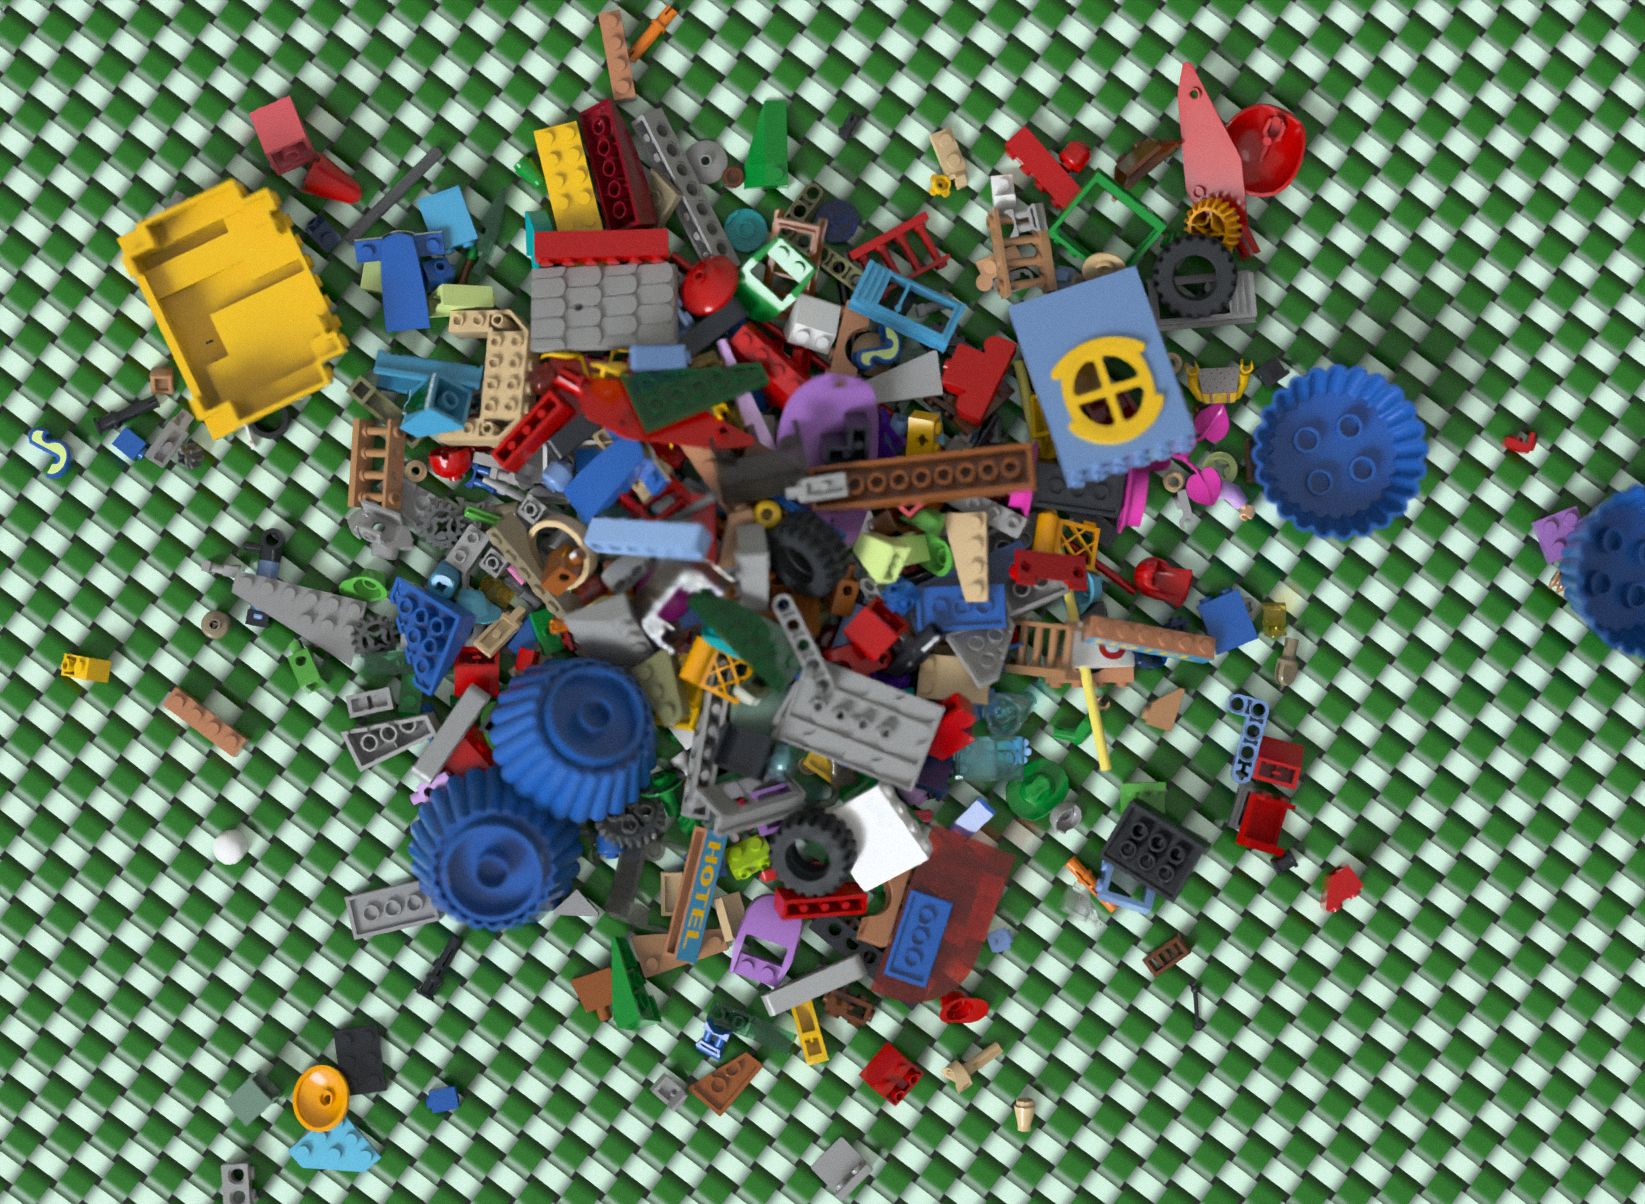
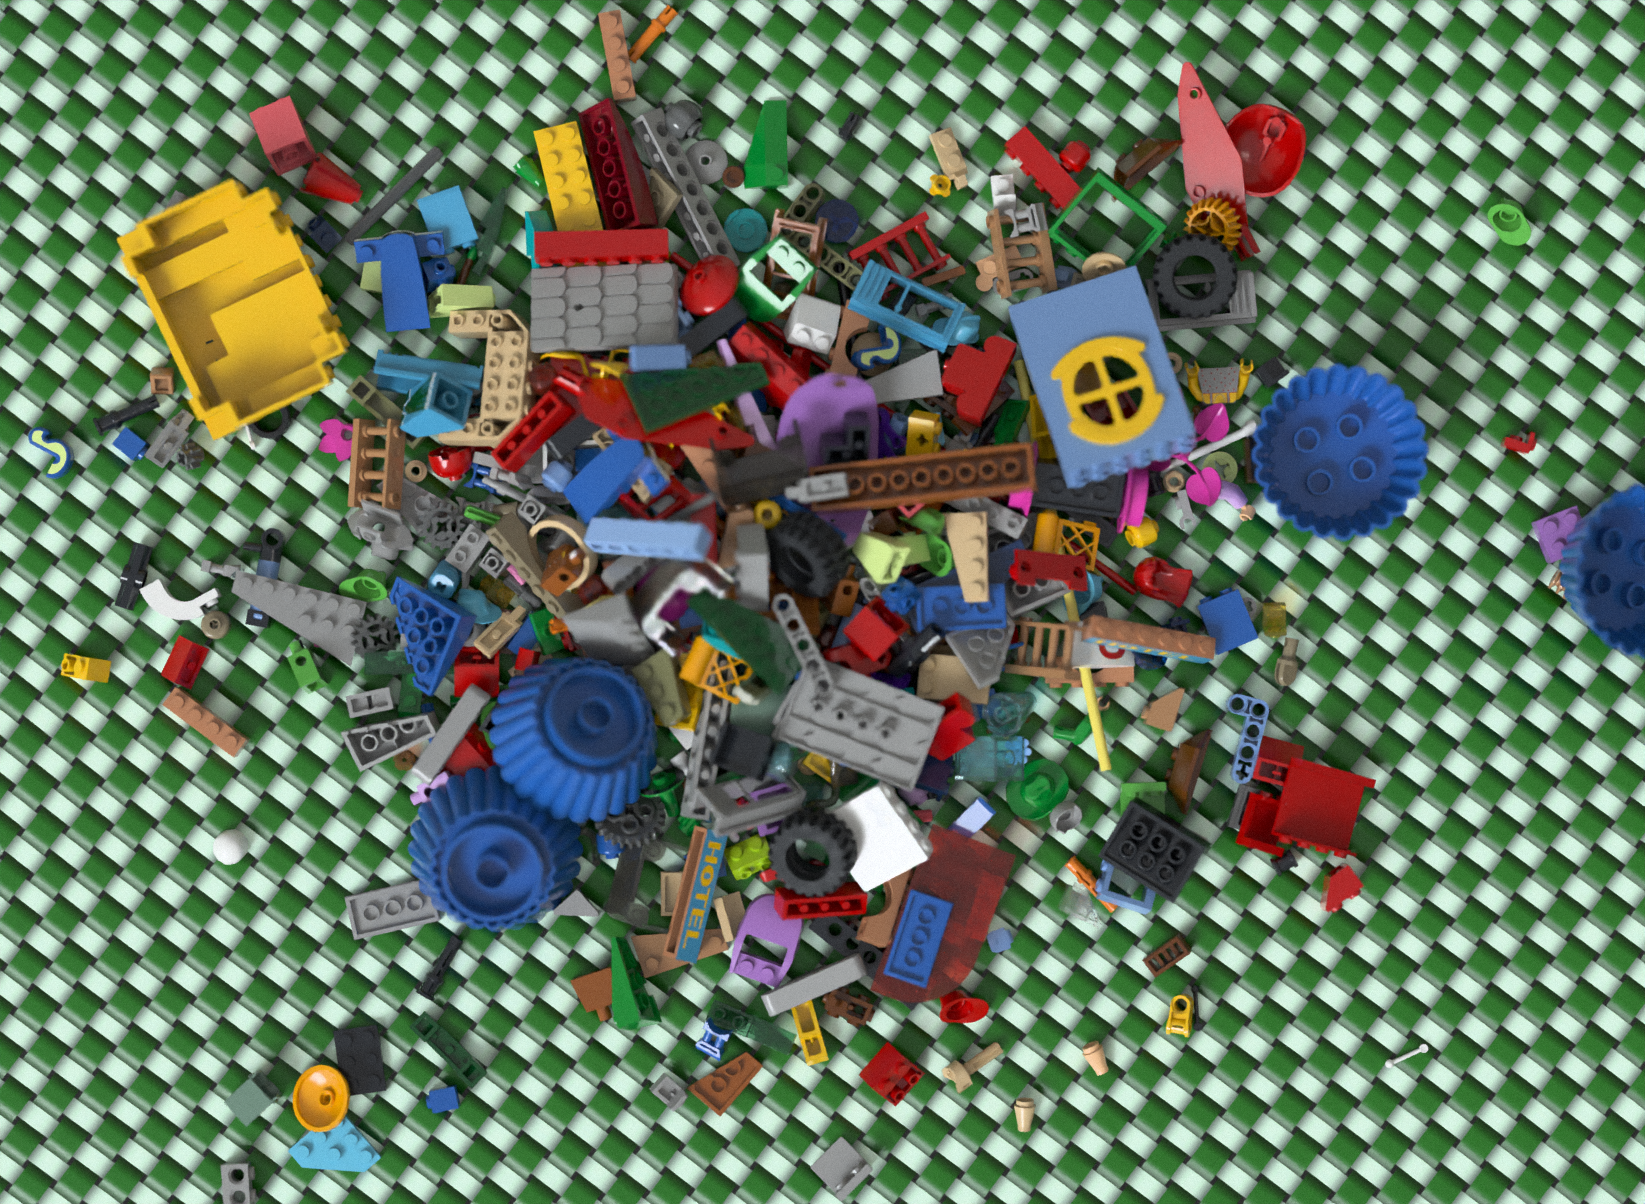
none -> black piece [115,542,153,611]
none -> white arch [139,579,222,620]
none -> red panel [161,636,210,689]
none -> dark pink plate [318,419,353,462]
none -> clear orange plate [393,750,415,771]
none -> dark green slope [409,1011,488,1089]
none -> dark grey plant [663,100,703,140]
none -> dark orange tile [921,266,966,288]
none -> medium azure piece [932,311,981,345]
none -> green hinge [994,399,1030,447]
none -> light nougat cone [1082,1041,1109,1076]
none -> yellow head [1125,516,1159,548]
none -> black bush [1147,471,1167,498]
none -> white piece [1161,419,1257,473]
none -> reddish brown wedge [1164,729,1213,815]
none -> yellow piece [1166,994,1194,1038]
none -> red panel [1271,757,1376,859]
none -> white hinge [1385,1044,1428,1068]
none -> bright green piece [1487,197,1531,246]

